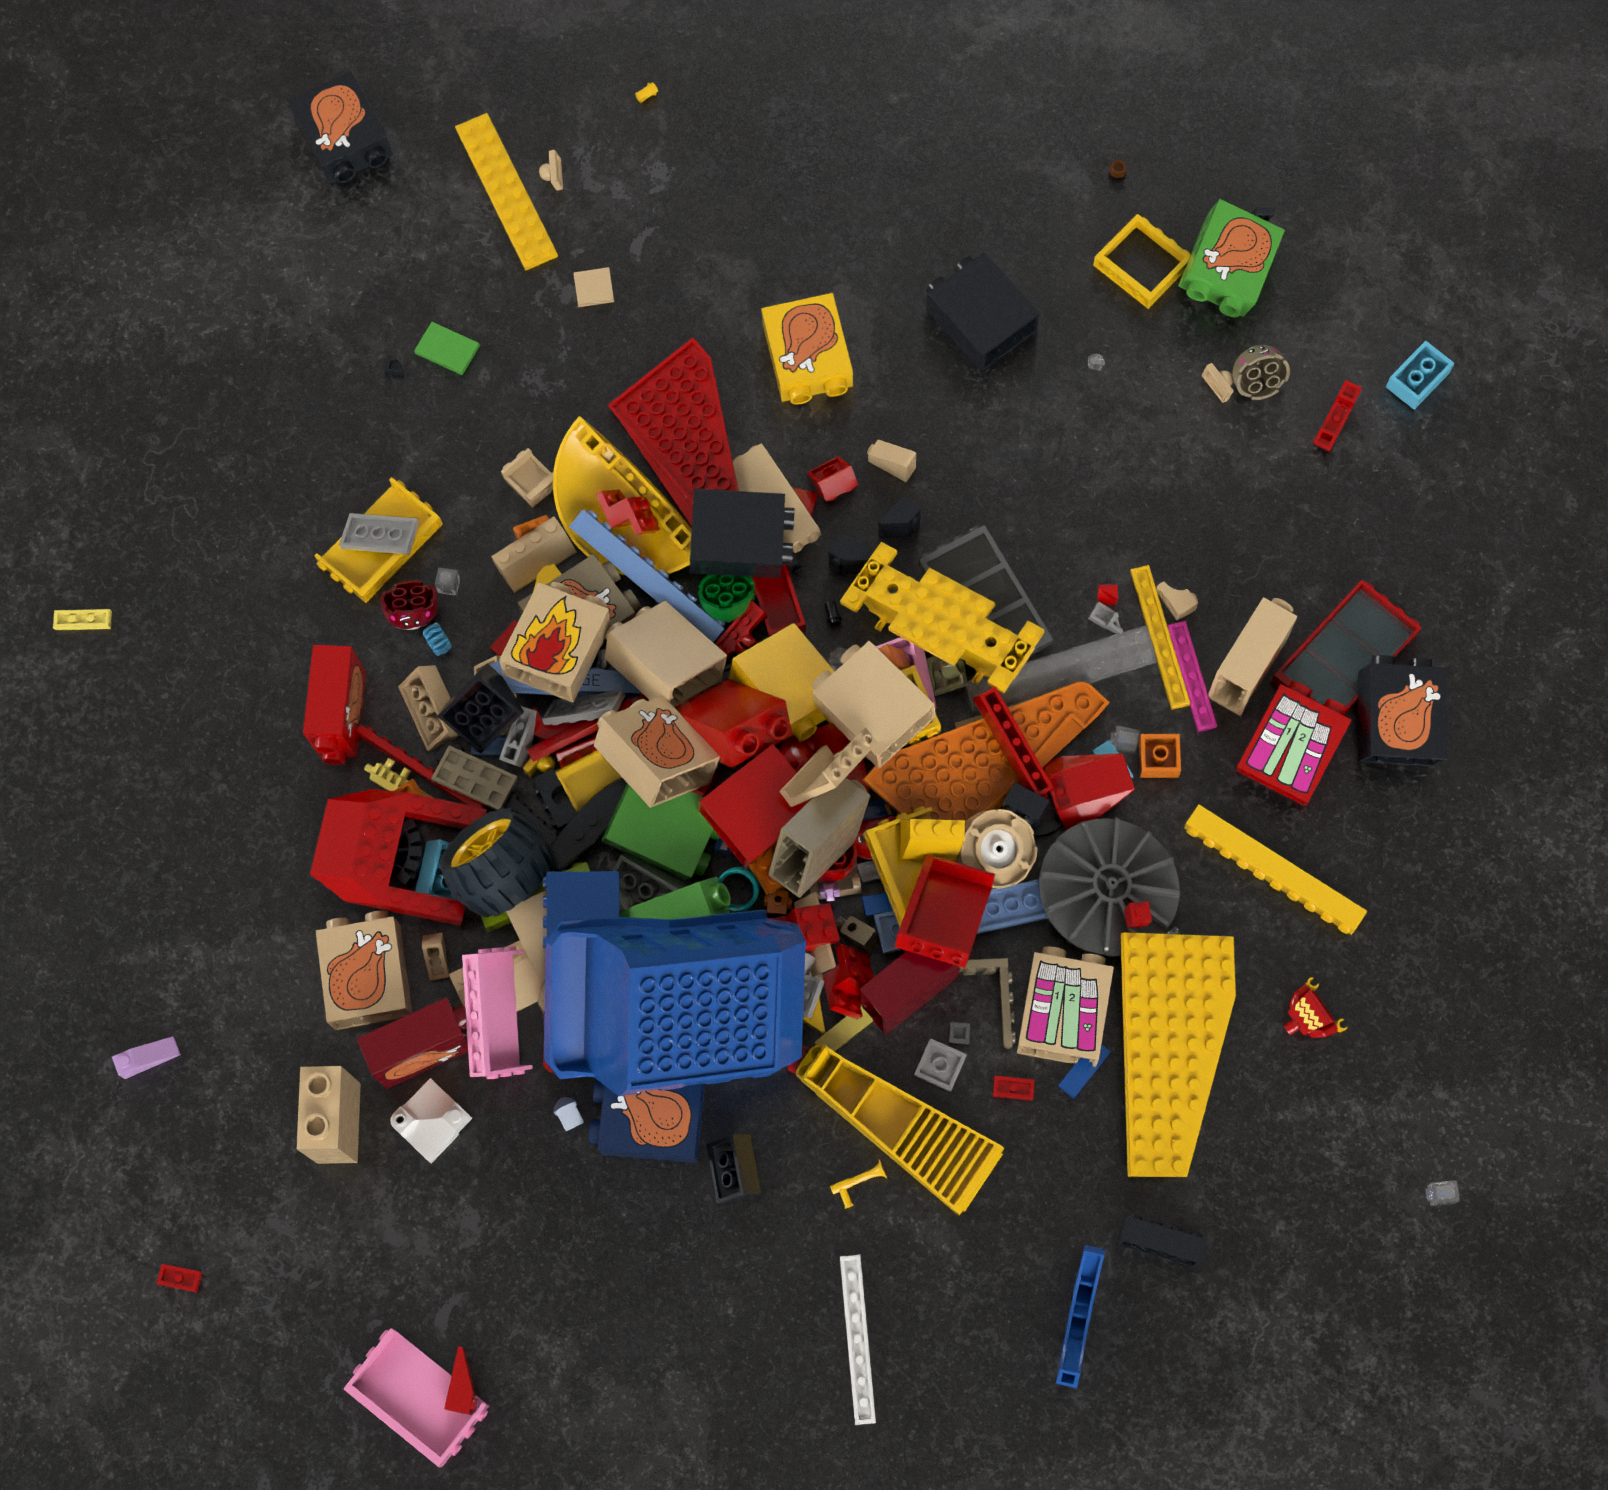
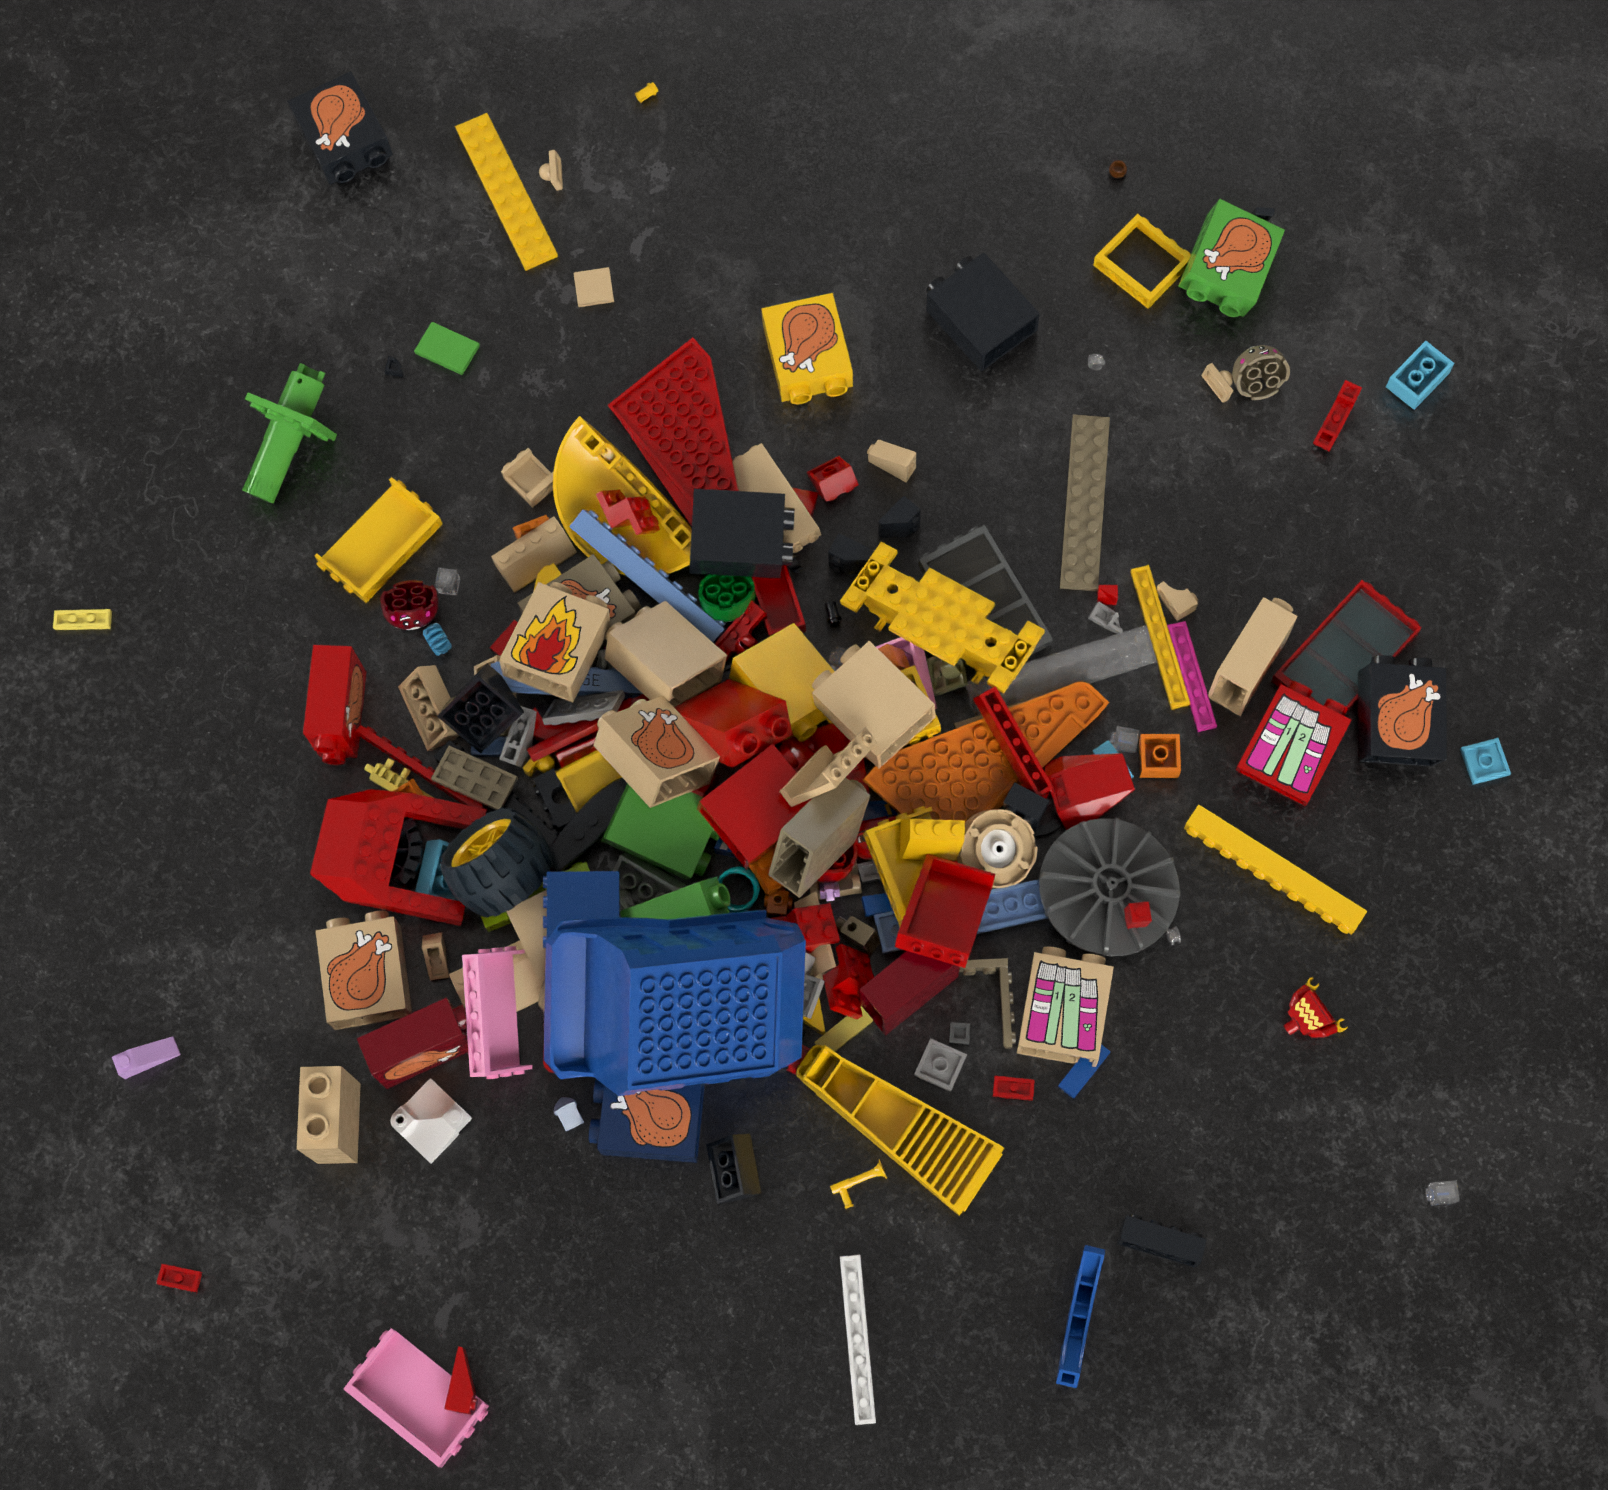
light grey plate [339,513,420,554] -> none
yellow wing [1121,933,1236,1177] -> none
none -> bright green piece [242,363,337,504]
none -> dark tan plate [1060,414,1110,592]
none -> medium azure tile [1460,738,1511,785]

